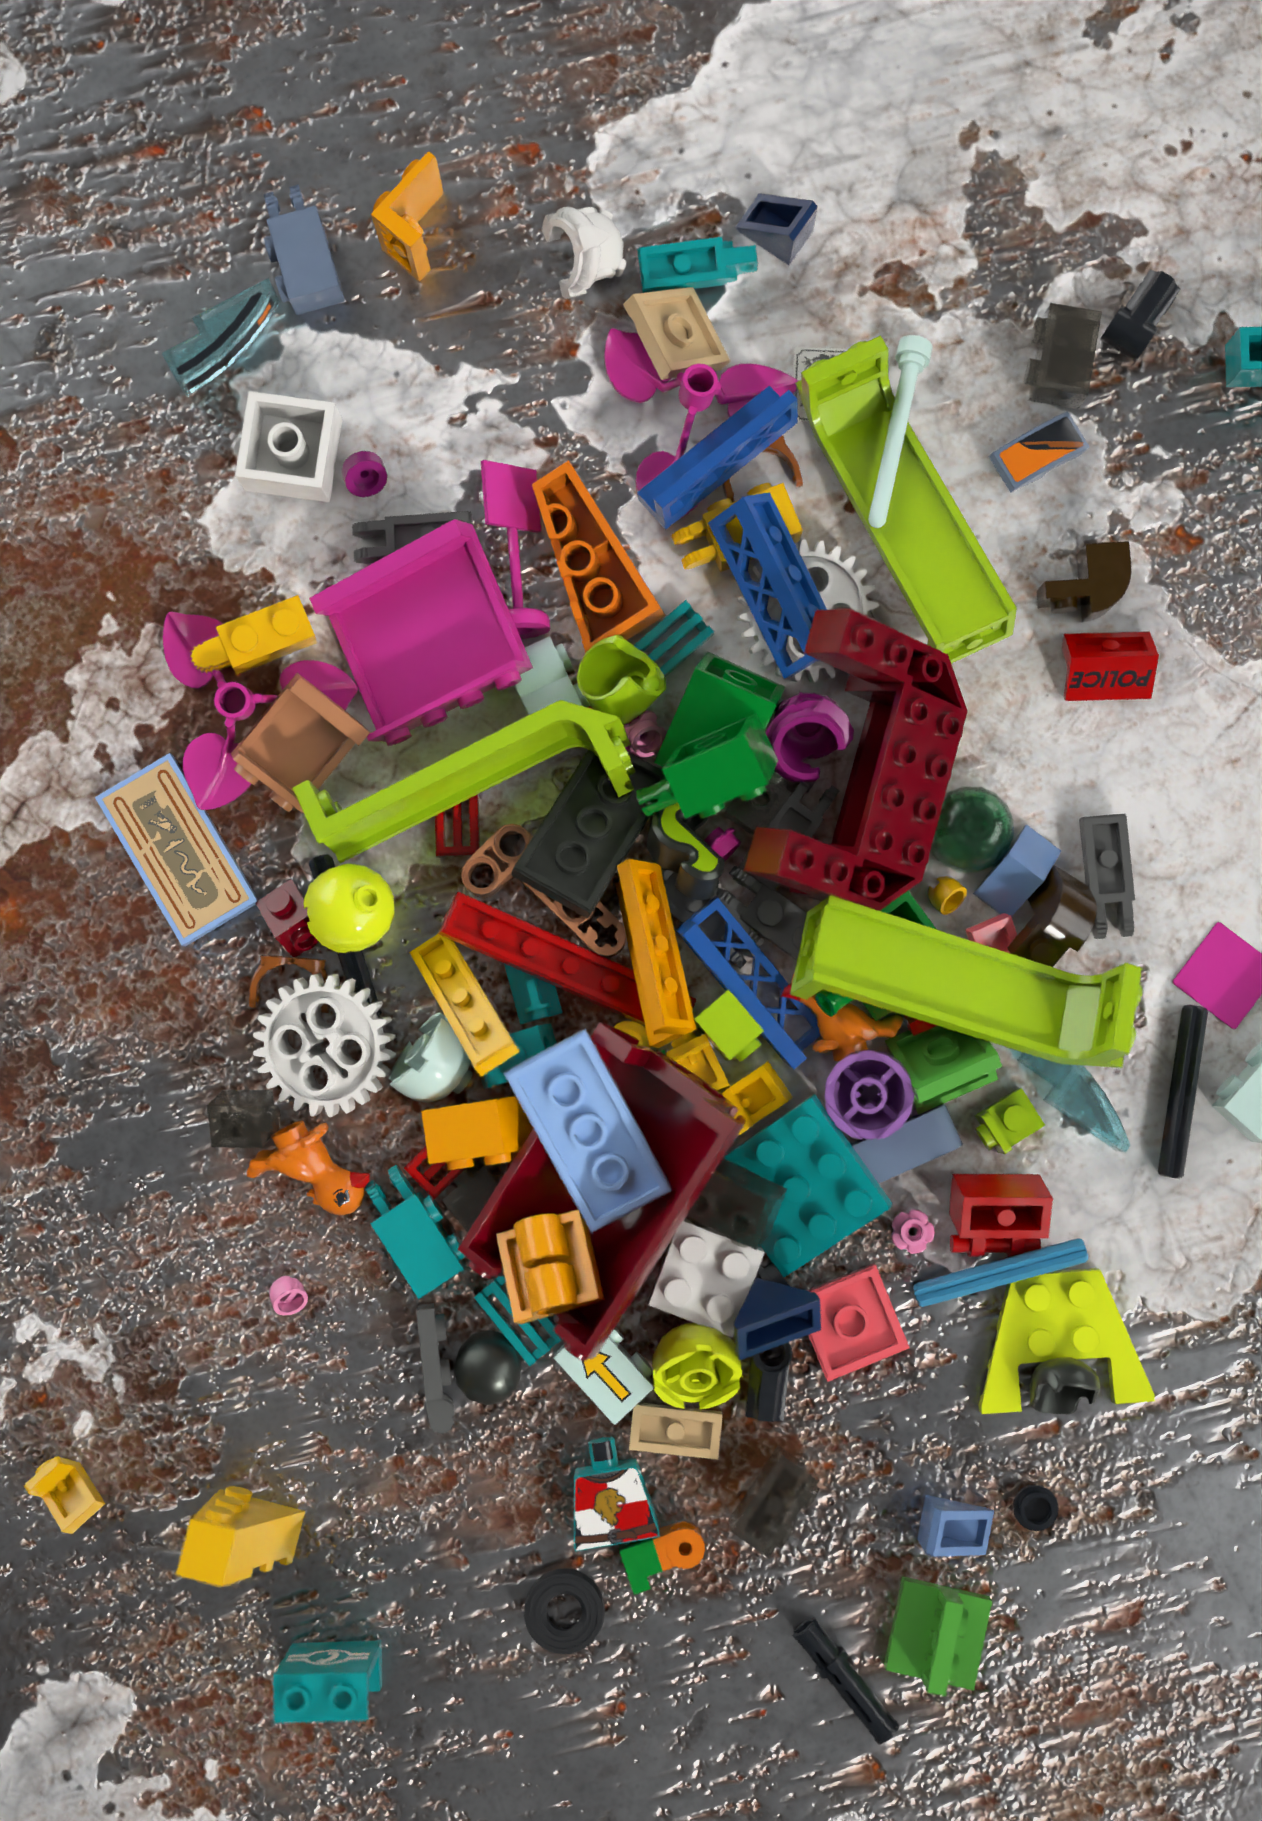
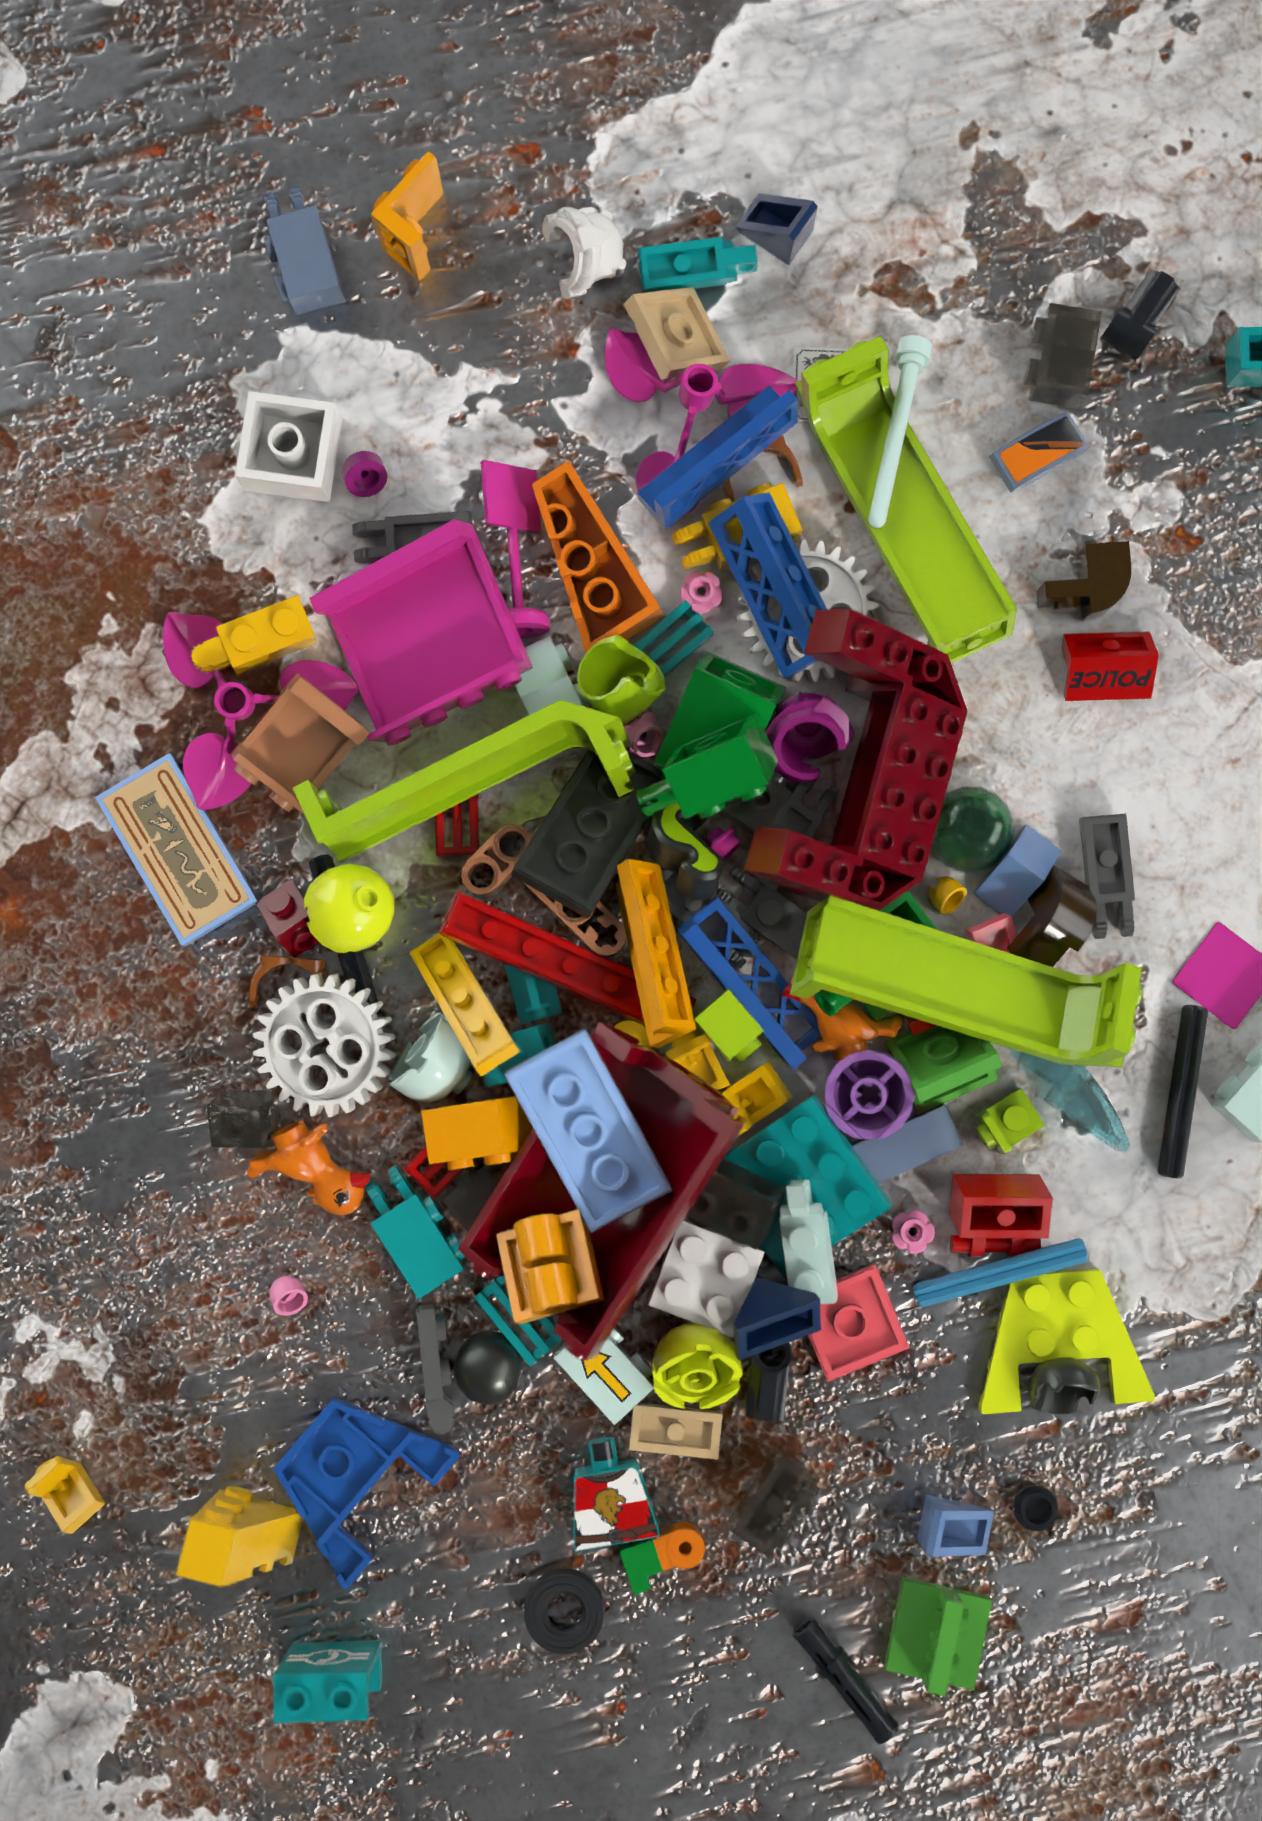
clear light blue slope [162,278,280,397] -> none
none -> blue wing [273,1397,462,1591]
none -> bright pink plate [680,571,723,613]
none -> light aqua hinge [779,1179,838,1304]

